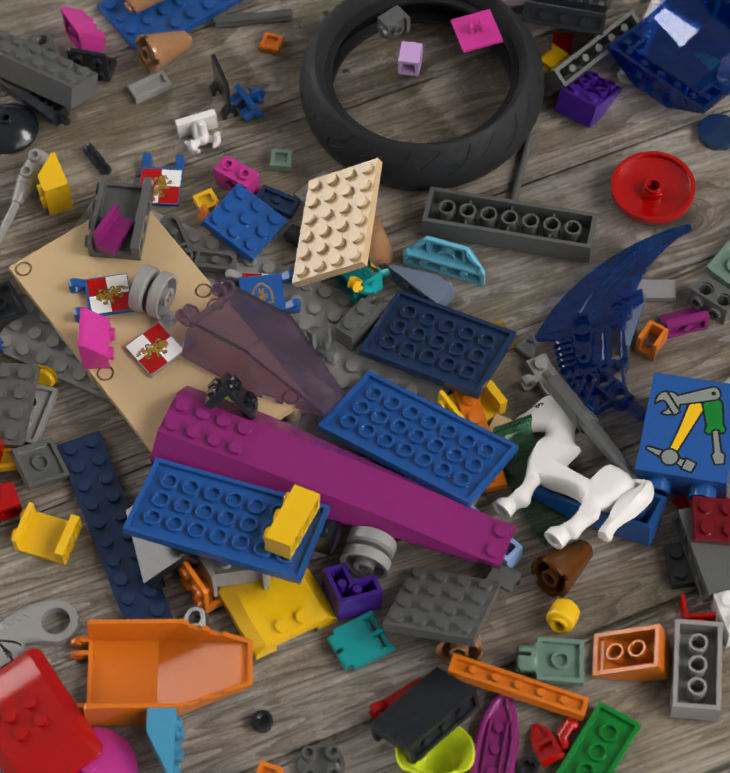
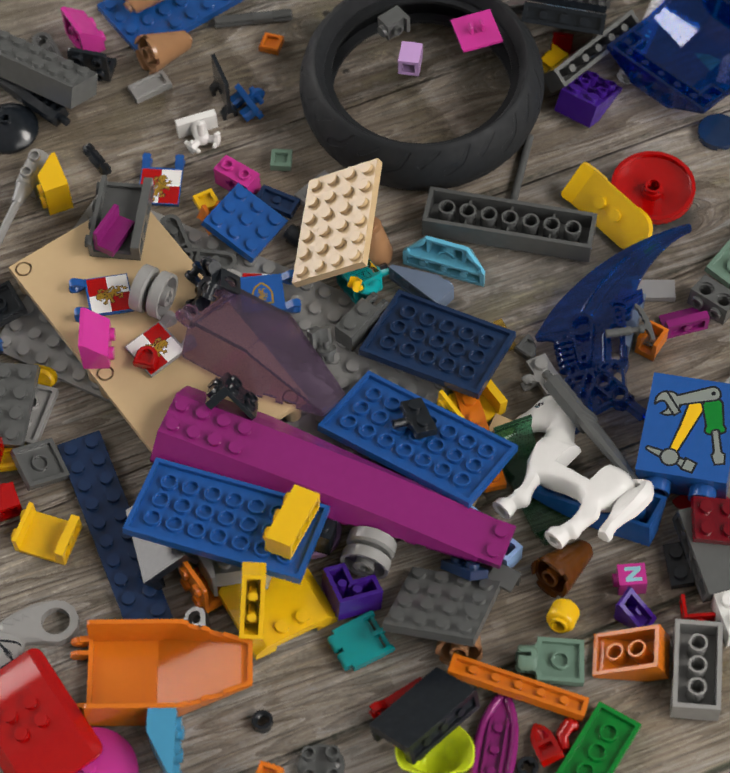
none -> red tile [133,346,159,371]
none -> black piece [185,256,241,313]
none -> yellow brick [239,562,266,639]
none -> black plate [391,397,438,439]
none -> dark blue plate [440,556,489,581]
none -> yellow piece [561,162,653,250]
none -> dark grey piece [605,303,656,343]
none -> dark pink brick [612,563,648,596]
none -> dark purple slope [614,587,657,628]

